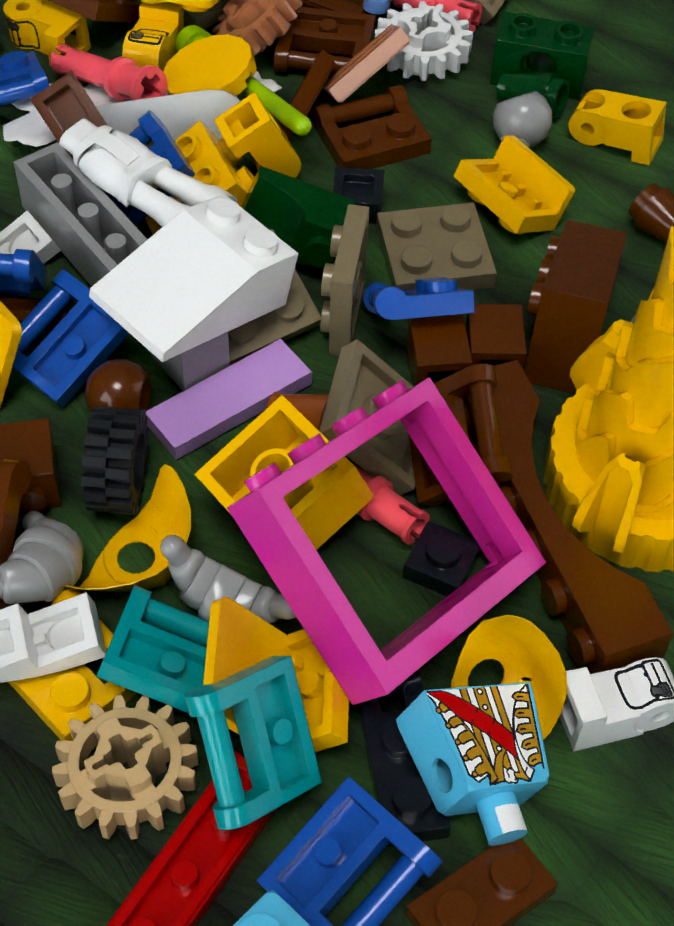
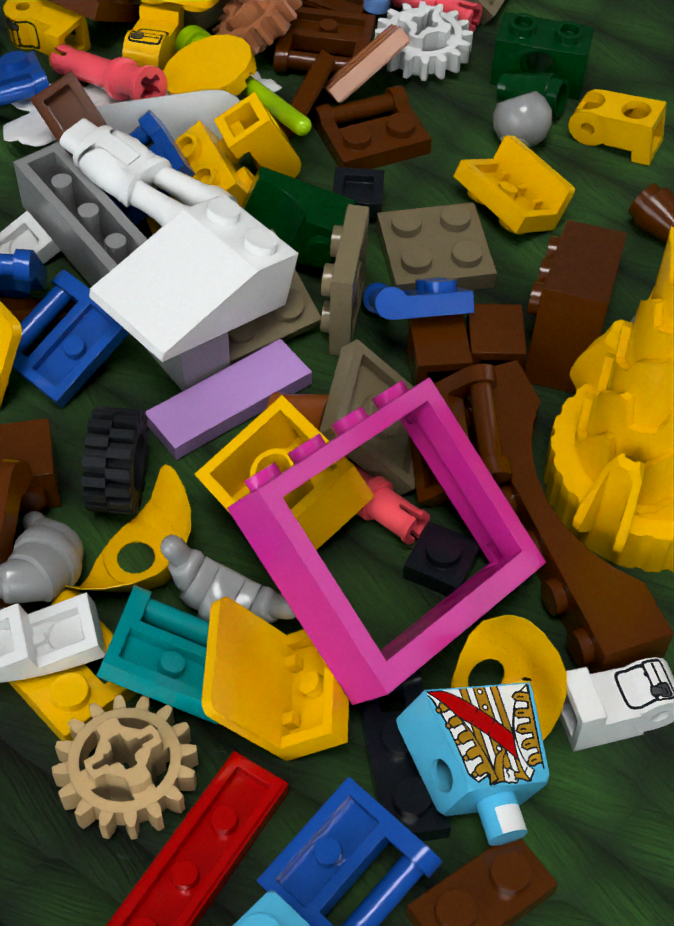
reddish brown piece [84,359,151,413] -> none
teal plate [184,656,322,830] -> none

